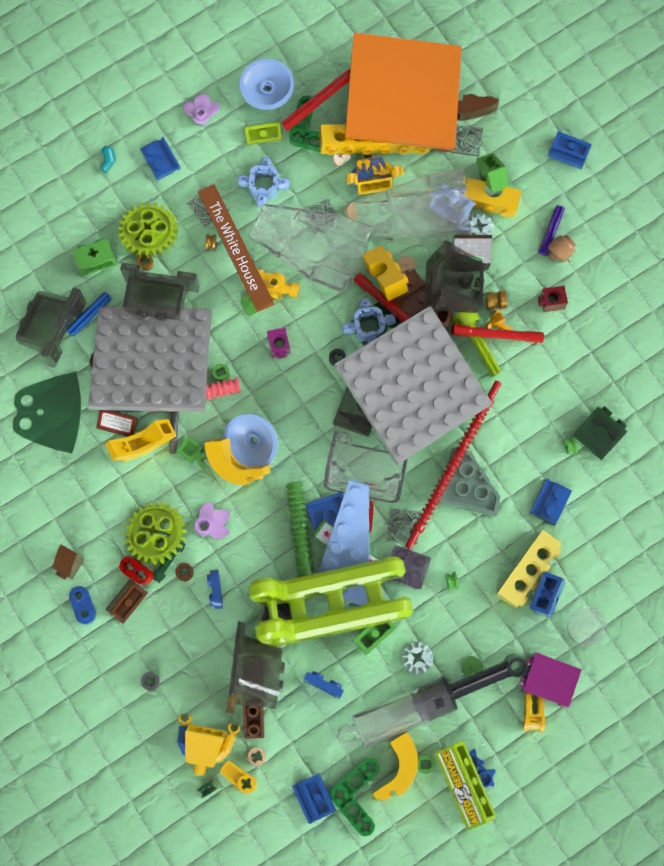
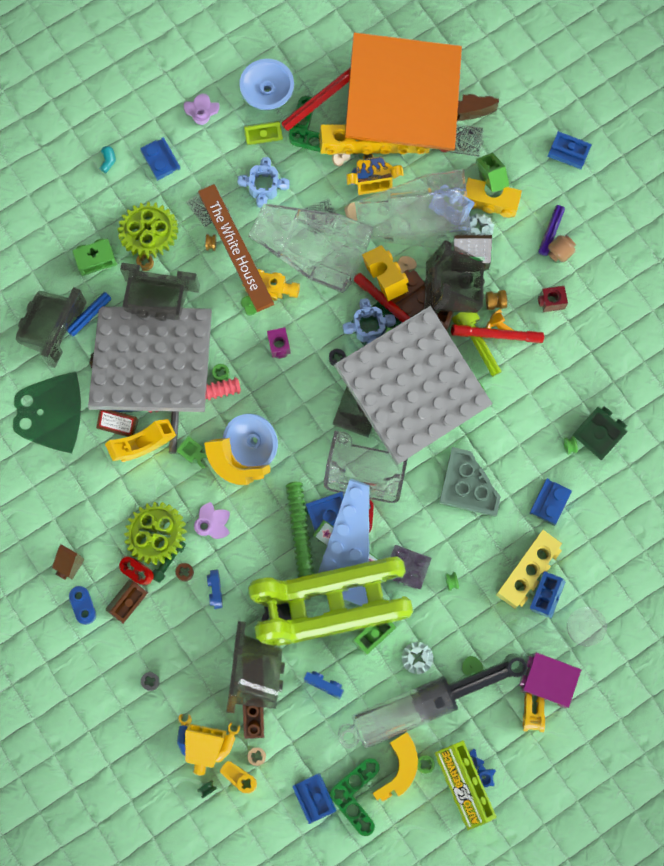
clear piece [386,508,421,545] -> none
red hose [404,380,502,550] -> none

